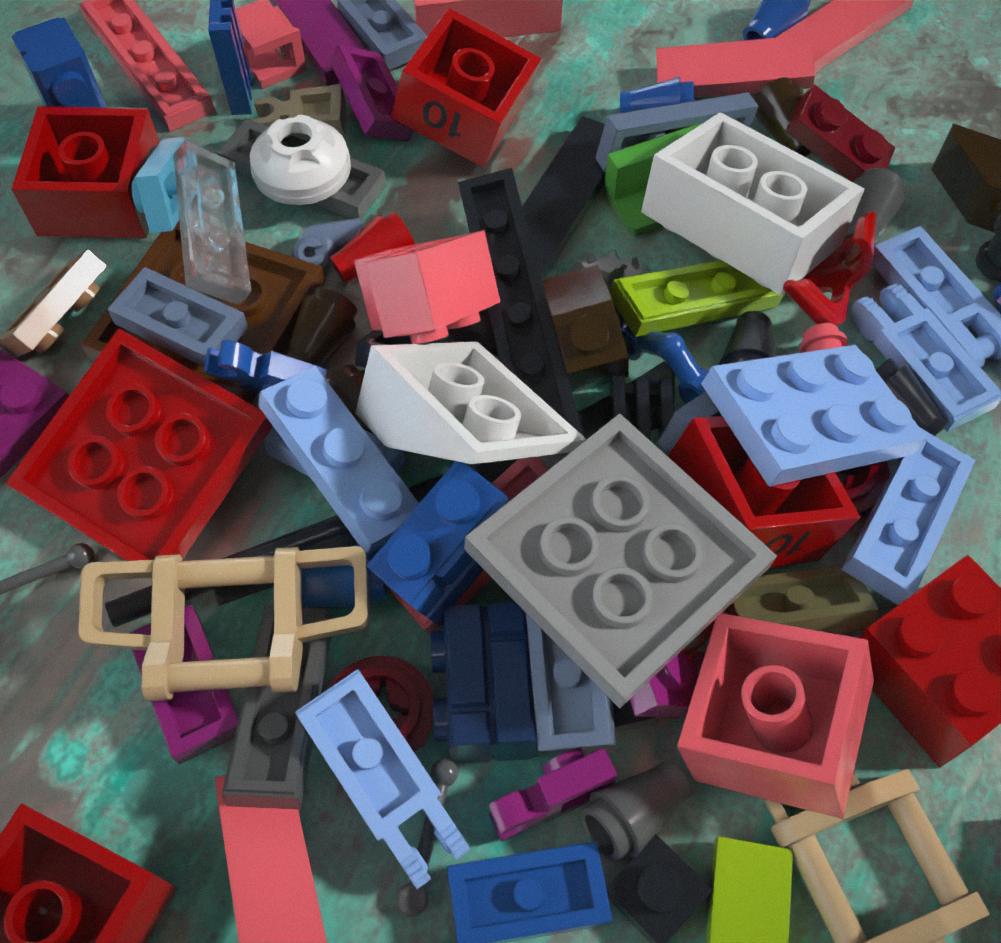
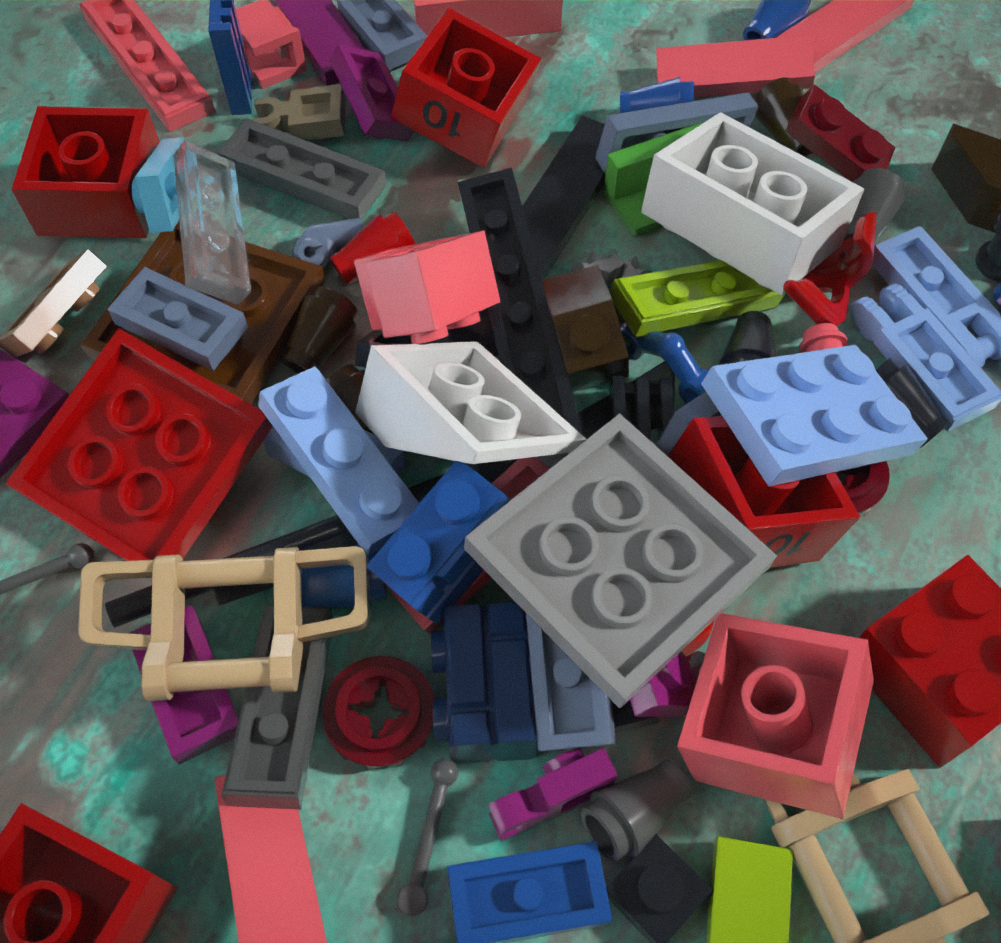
blue brick [11,17,107,108] -> none
blue plate [203,340,327,394] -> none
white piece [250,115,351,205] -> none
light blue hinge [295,669,470,889] -> none
olive plate [726,564,879,634] -> none
light blue plate [841,427,976,605] -> none

